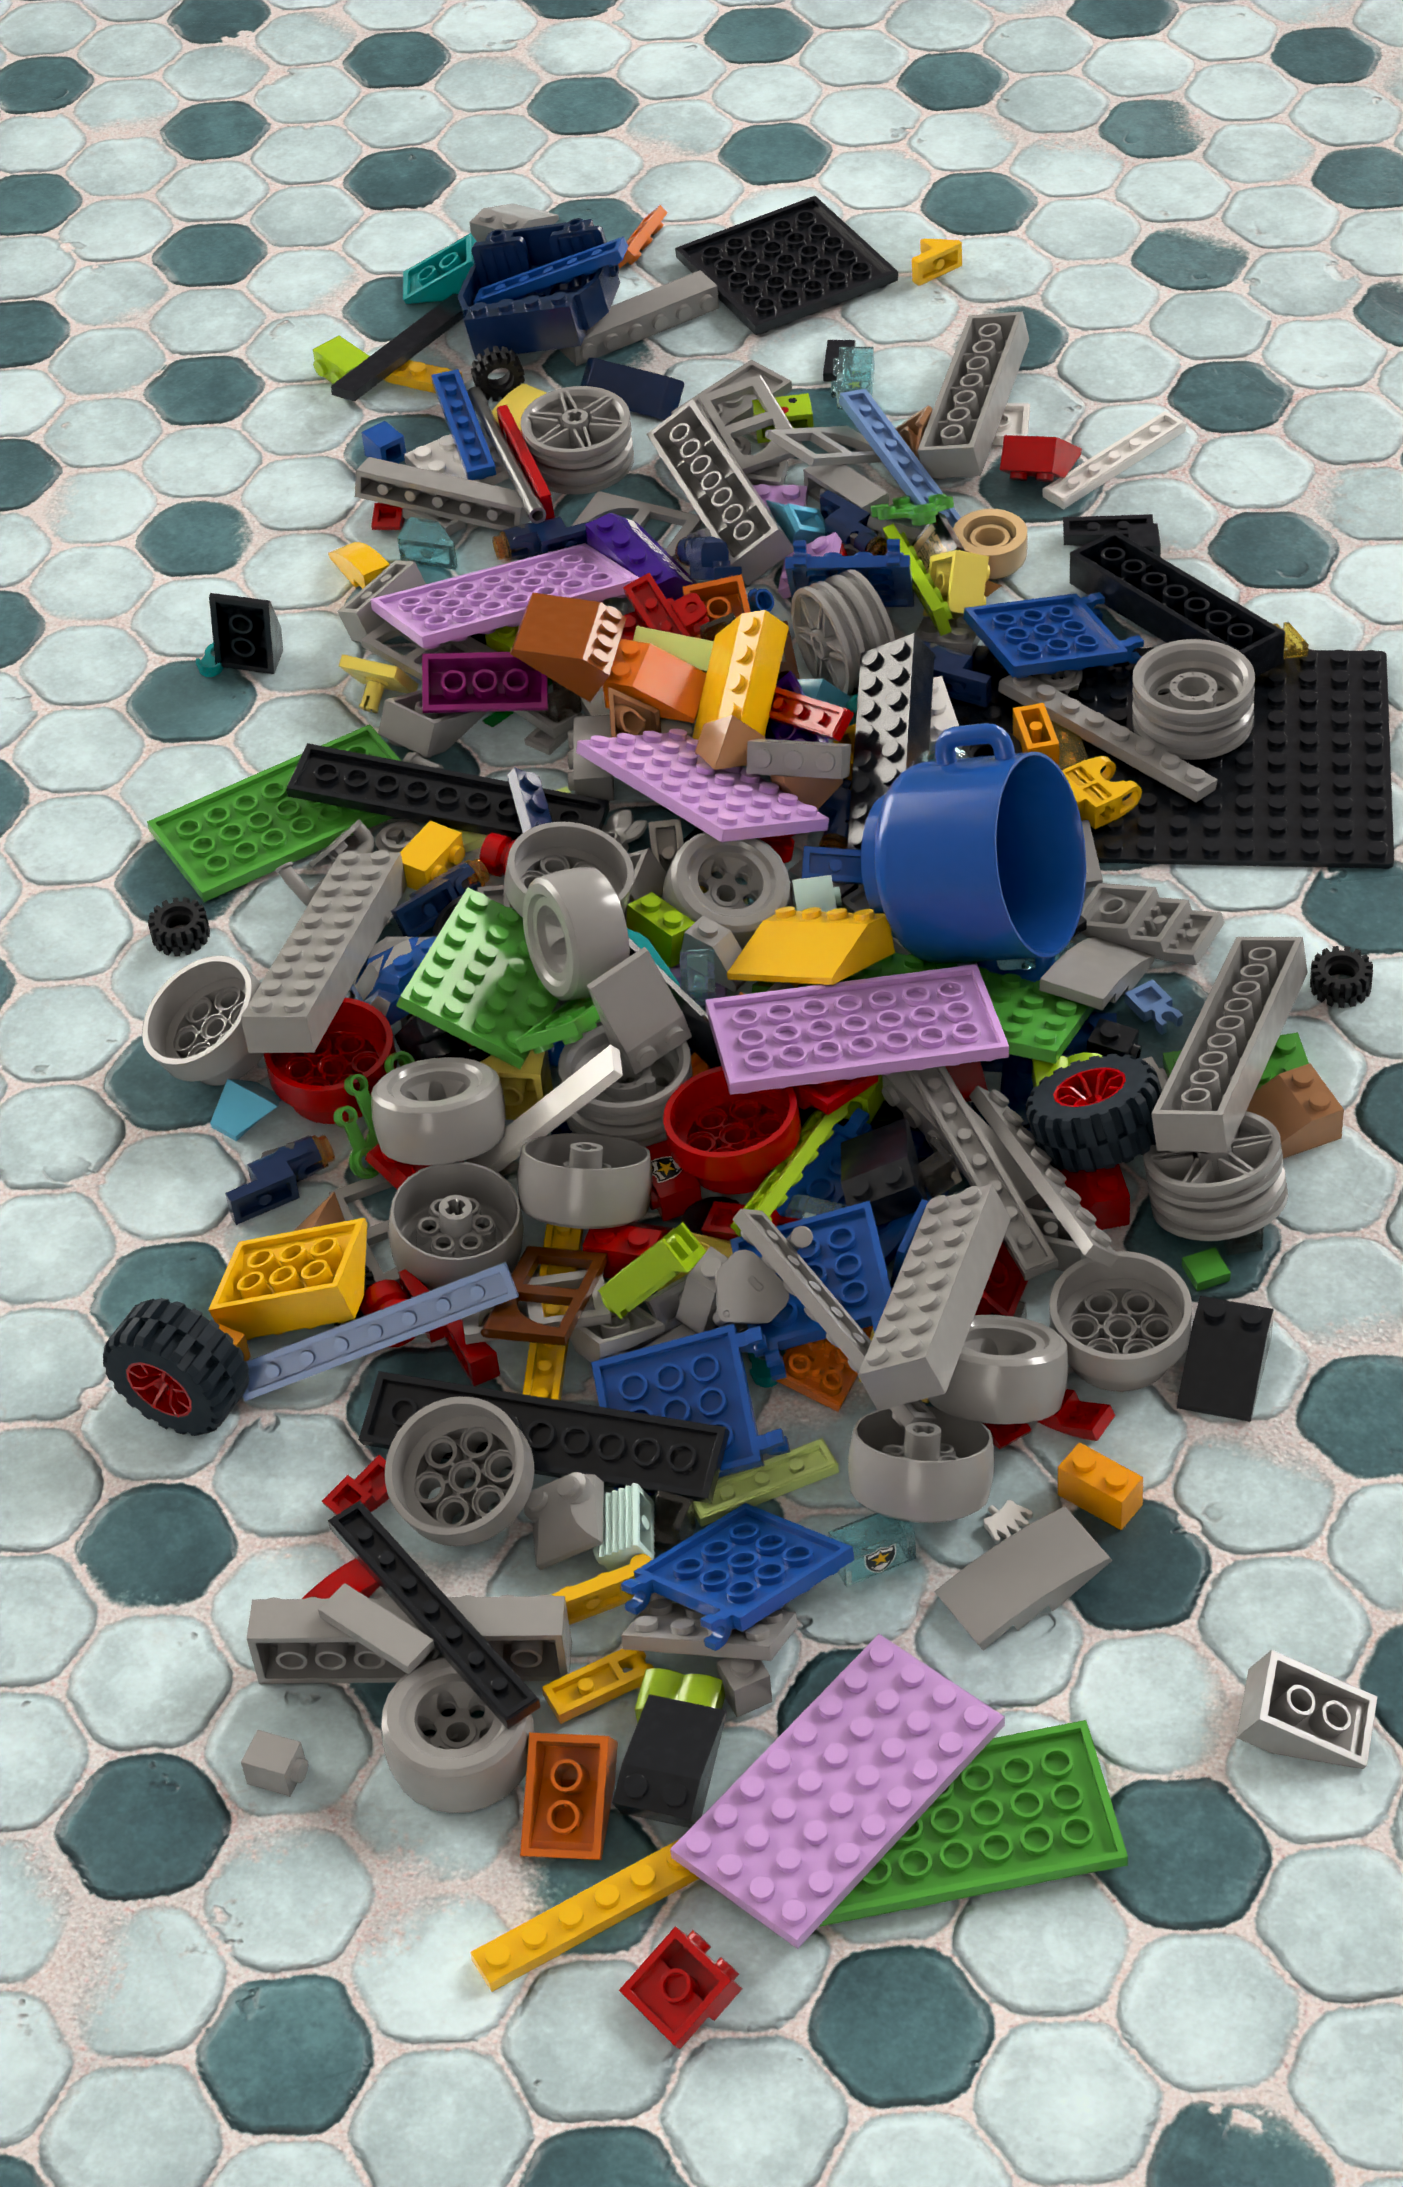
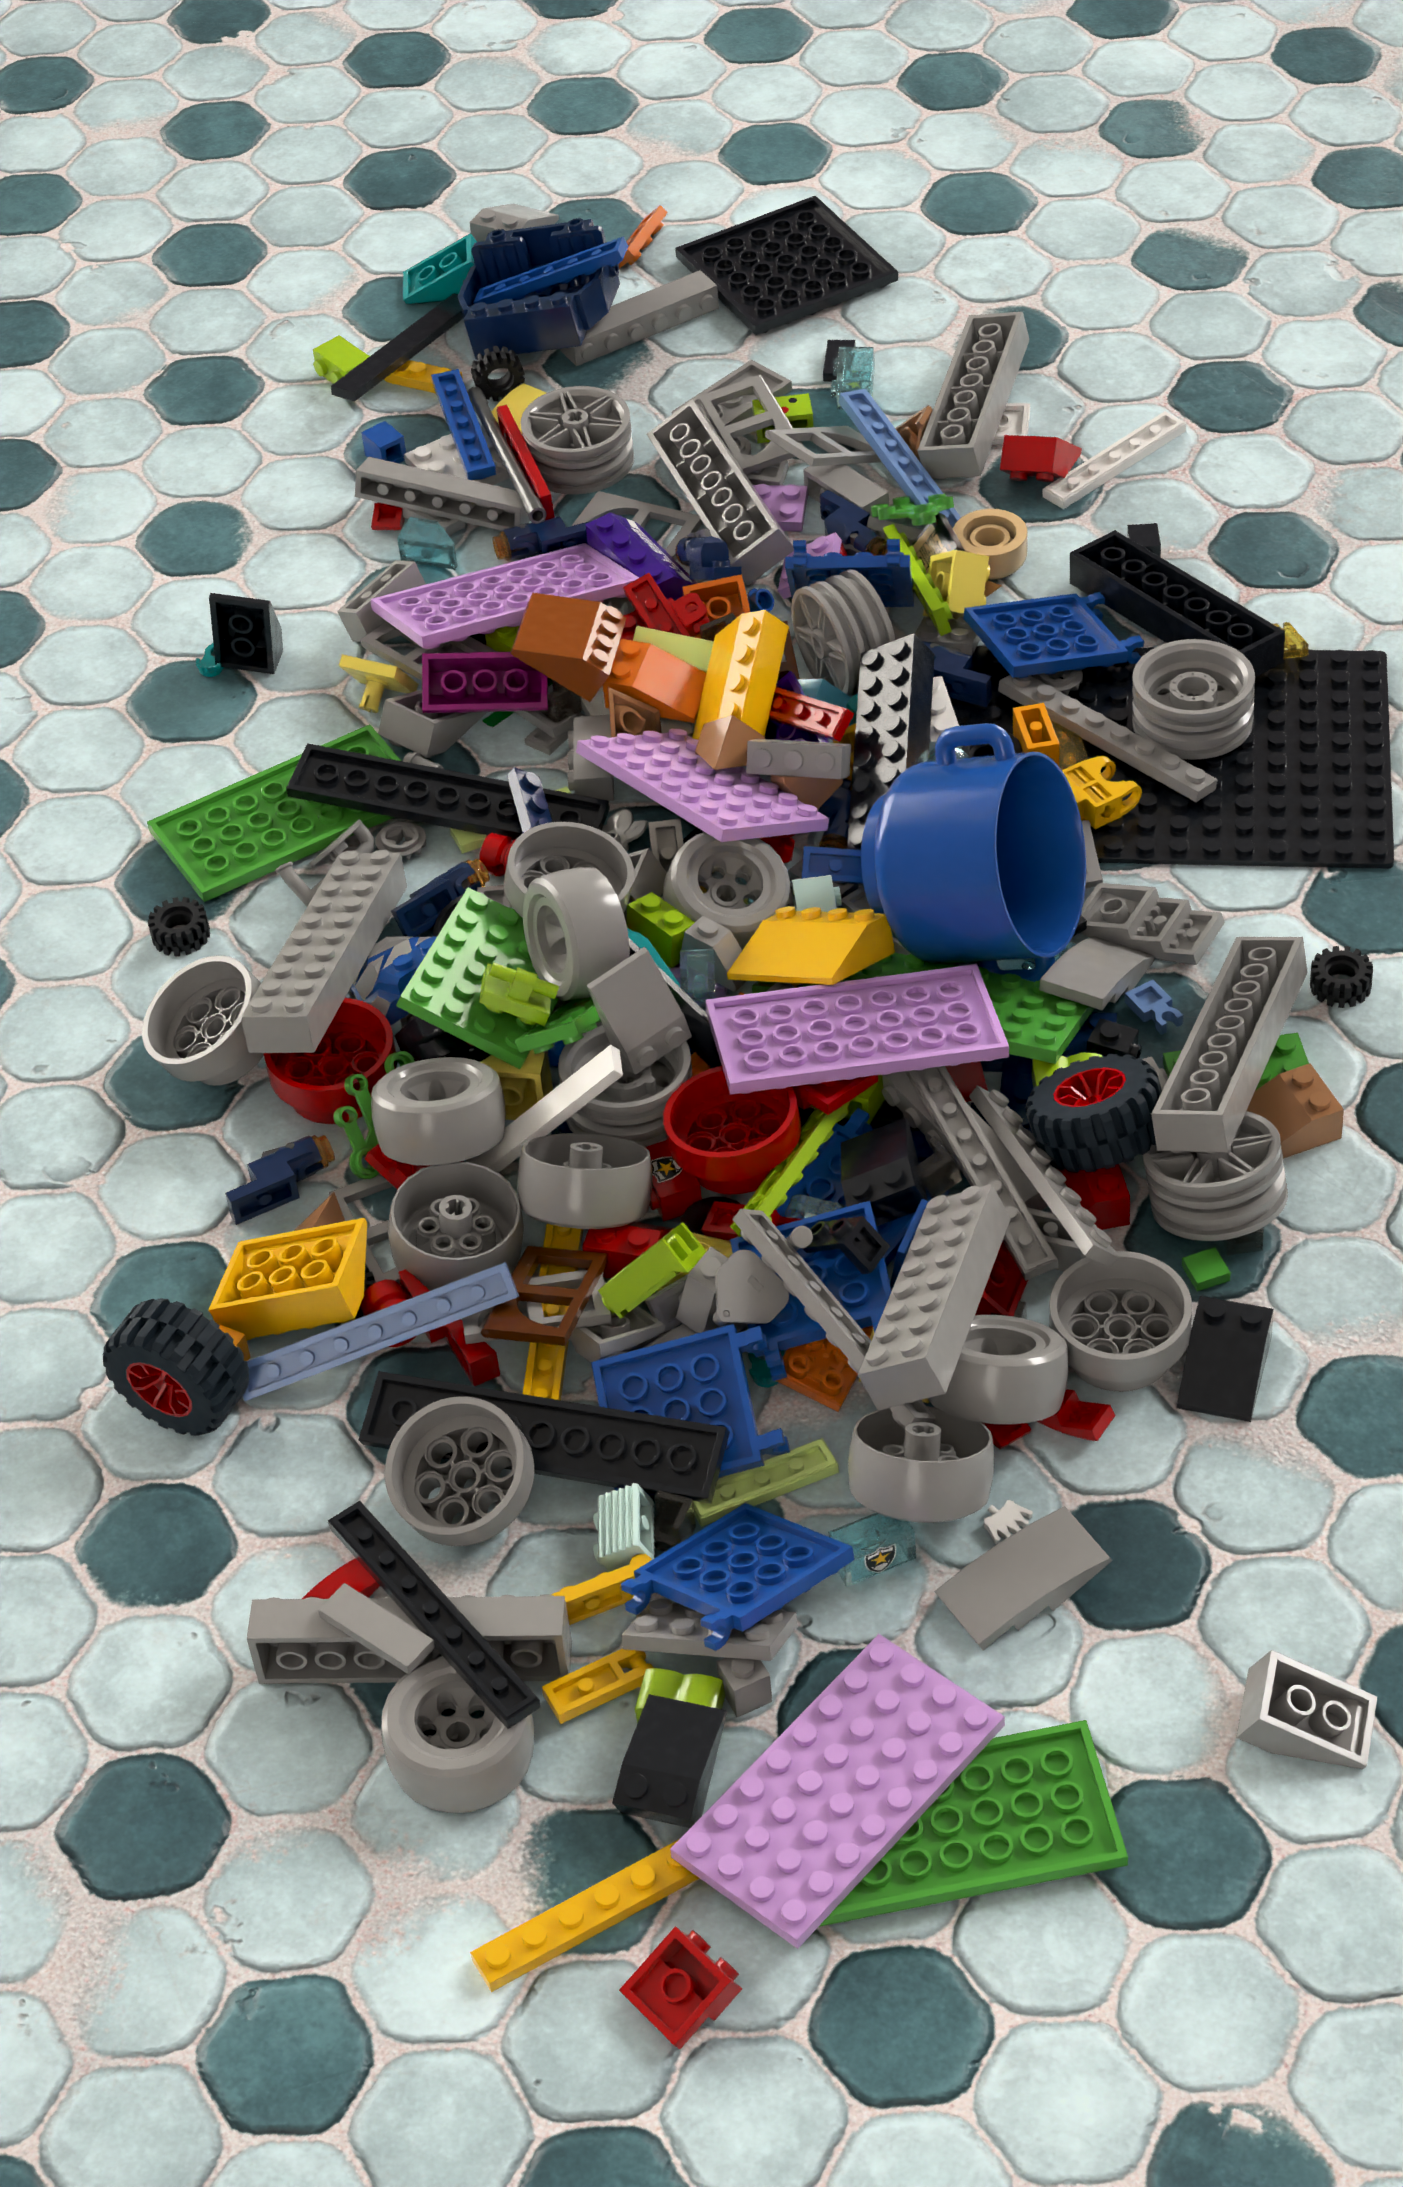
medium azure slope [210,1079,281,1141] -> none
light grey brick [241,1730,308,1796] -> none
red slope [322,1455,390,1515] -> none
yellow slope [328,542,390,589] -> none
yellow brick [401,821,465,890] -> none
orange slope [520,1732,618,1861] -> none
light grey slope [524,1472,604,1570] -> none
dark blue piece [581,357,684,420] -> none
medium azure slope [766,500,825,545] -> none
yellow slope [912,238,962,286] -> none
light orange brick [1058,1442,1143,1530] -> none
black plate [1063,514,1153,546] -> none
none -> lime plate [479,962,559,1026]
none -> black bracket [802,1216,890,1274]

